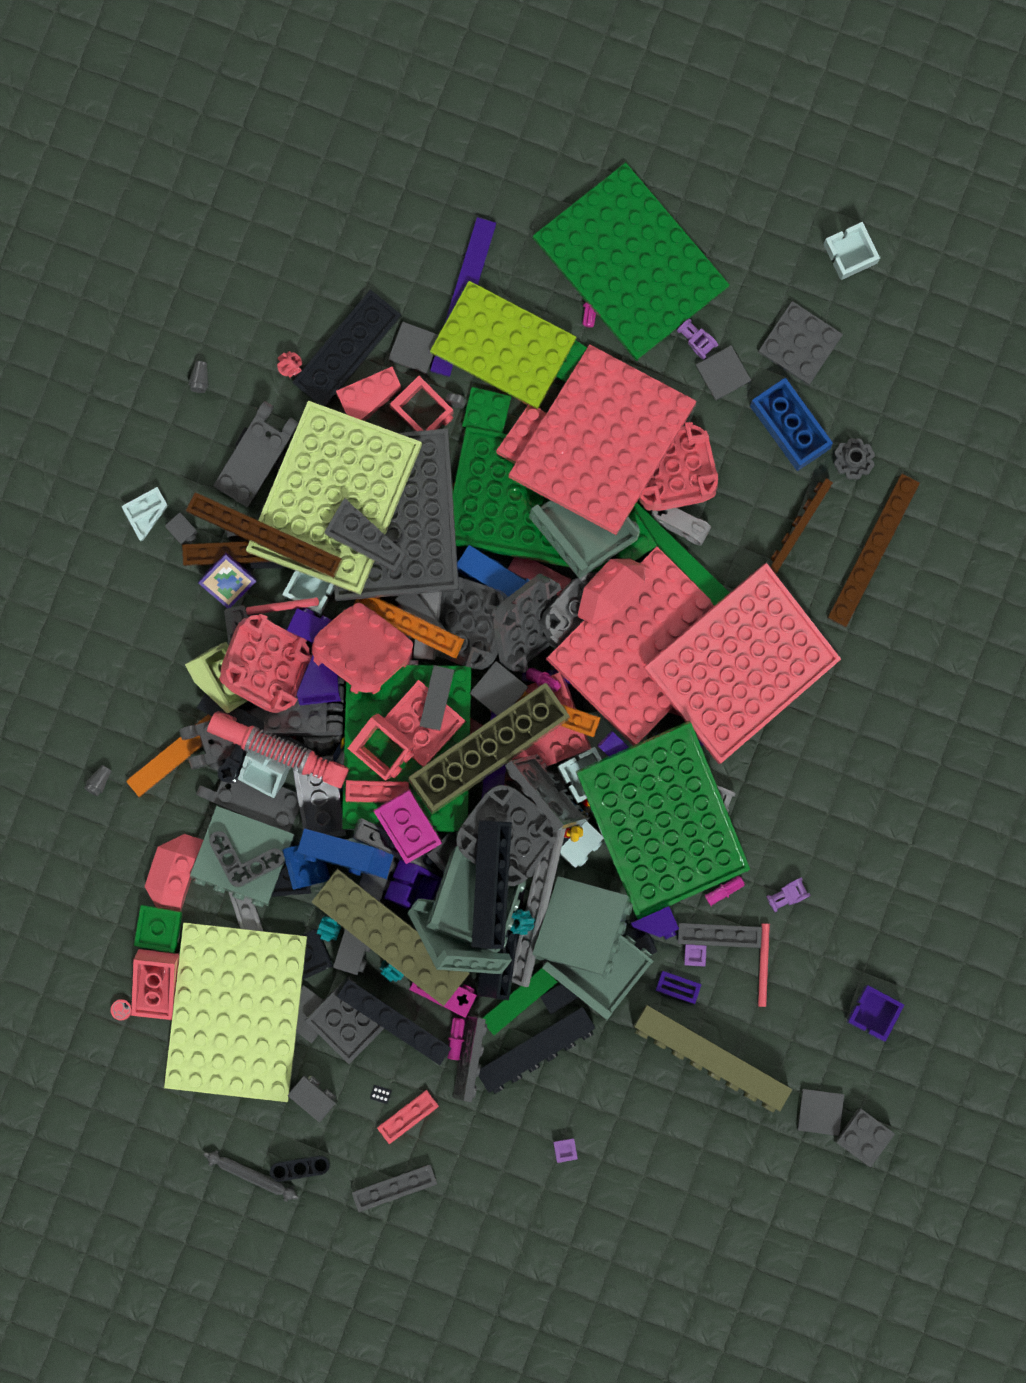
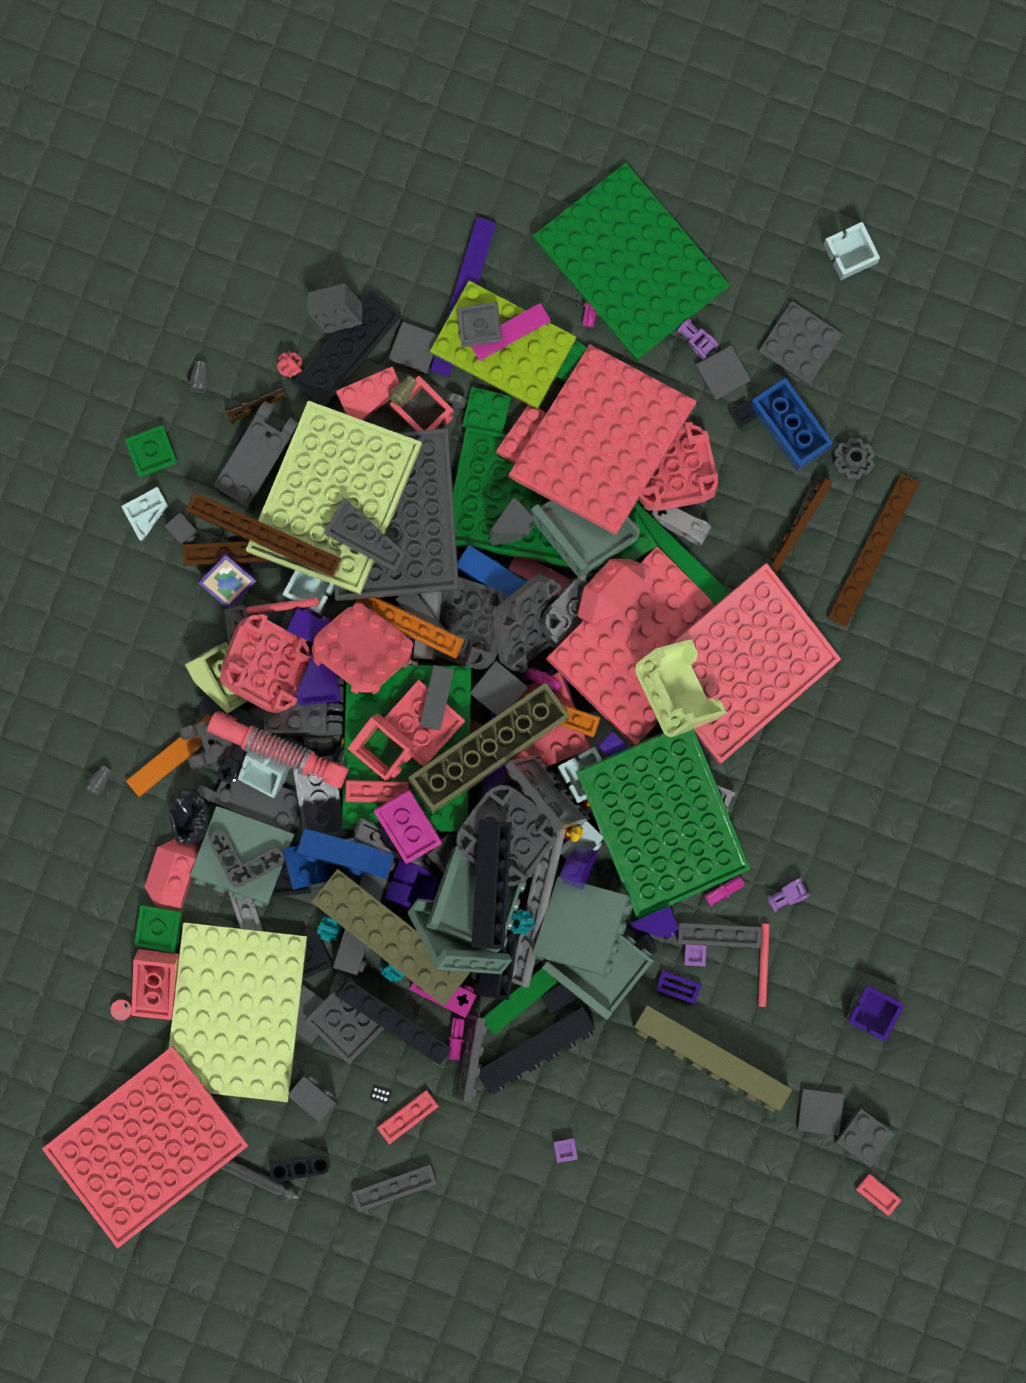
none -> coral plate [42,1046,249,1249]
none -> green plate [125,425,178,478]
none -> black piece [169,789,210,845]
none -> dark brown pin [224,386,287,424]
none -> dark grey brick [308,283,362,333]
none -> olive cone [389,376,417,407]
none -> dark grey tile [457,302,502,348]
none -> dark pink tile [471,303,551,362]
none -> dark grey slope [489,498,534,545]
none -> dark purple slope [560,845,598,890]
none -> yellowish green windscreen [635,639,727,737]
none -> black tile [729,401,757,429]
none -> coral tile [856,1173,901,1216]

